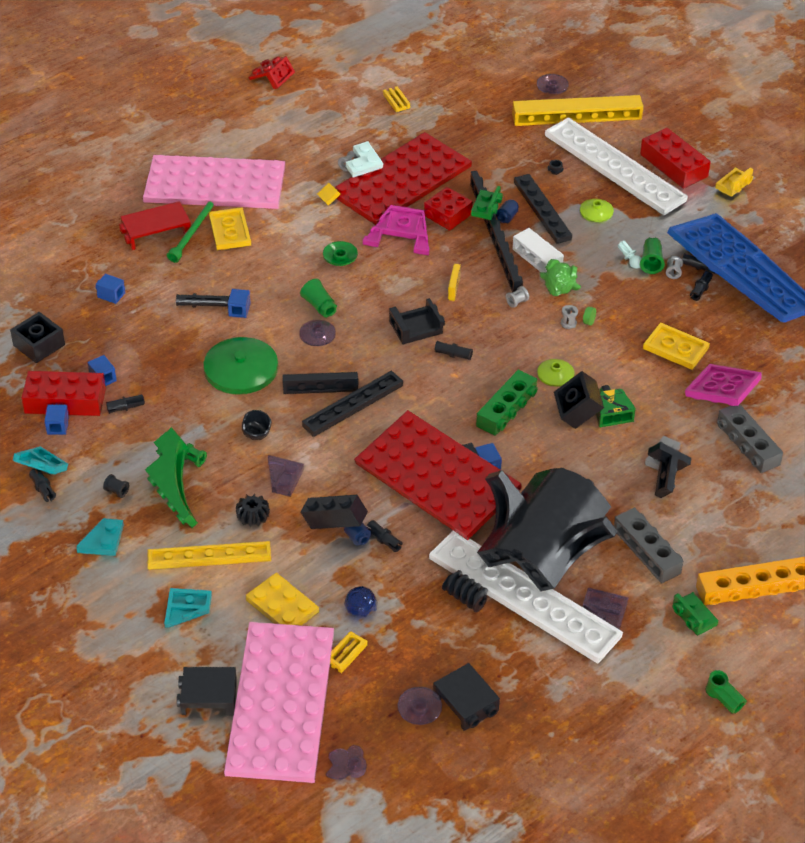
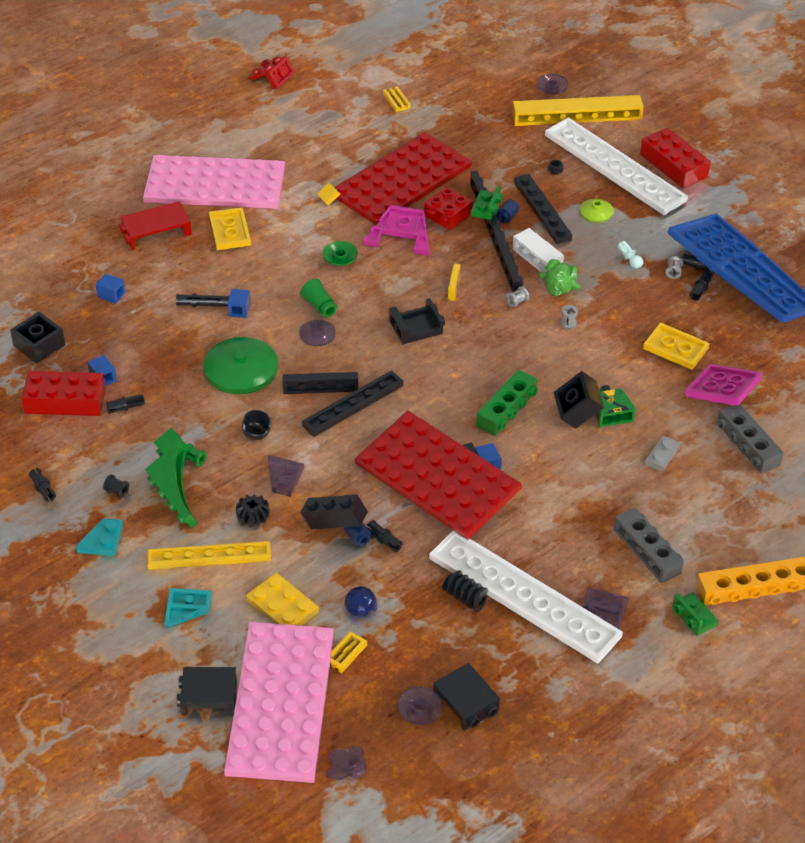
teal wing [13,446,68,474] -> none
blue brick [45,405,69,435] -> none
green piece [167,201,214,263] -> none
light grey bush [338,150,358,171] -> none
light aqua plate [346,141,383,177] -> none
black pin [434,341,473,360] -> none
black cylinder [477,468,618,592] -> none
lime dish [537,359,574,387] -> none
bright green tile [583,307,596,325] -> none
green plant [640,237,665,274] -> none
black bracket [648,442,691,498] -> none
green piece [705,670,747,714] -> none
yellow bracket [715,167,753,197] -> none

